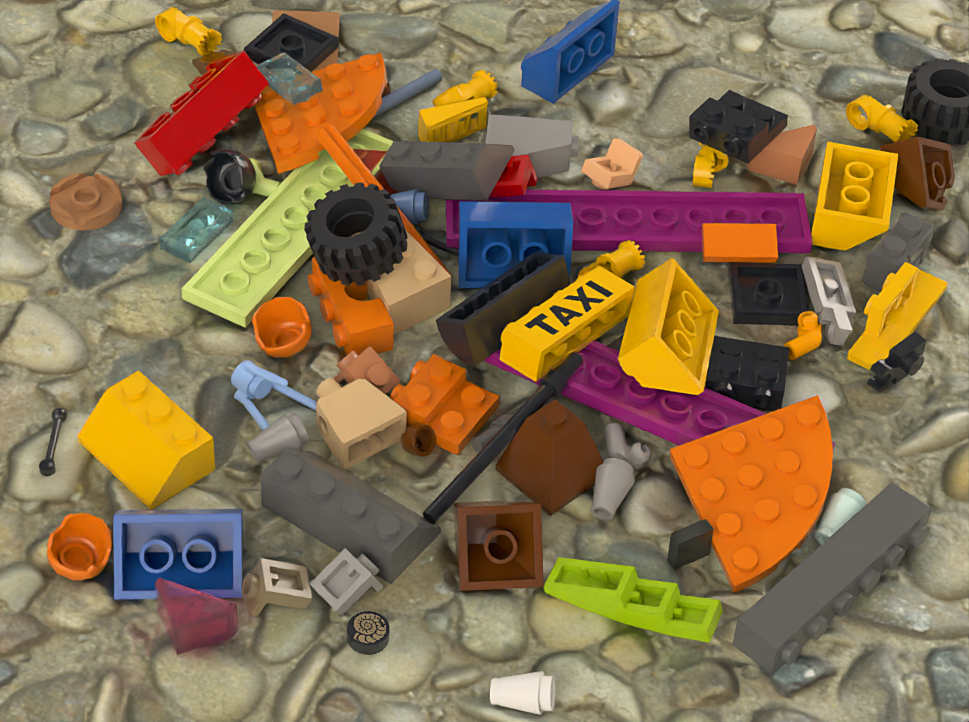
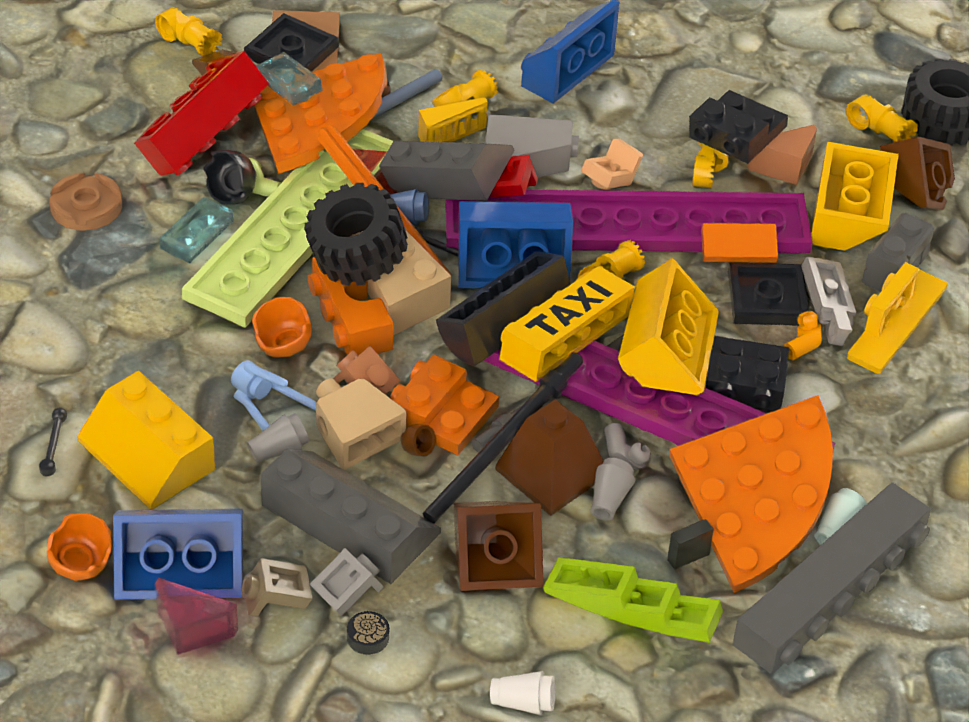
black plate [867,332,927,392] -> none

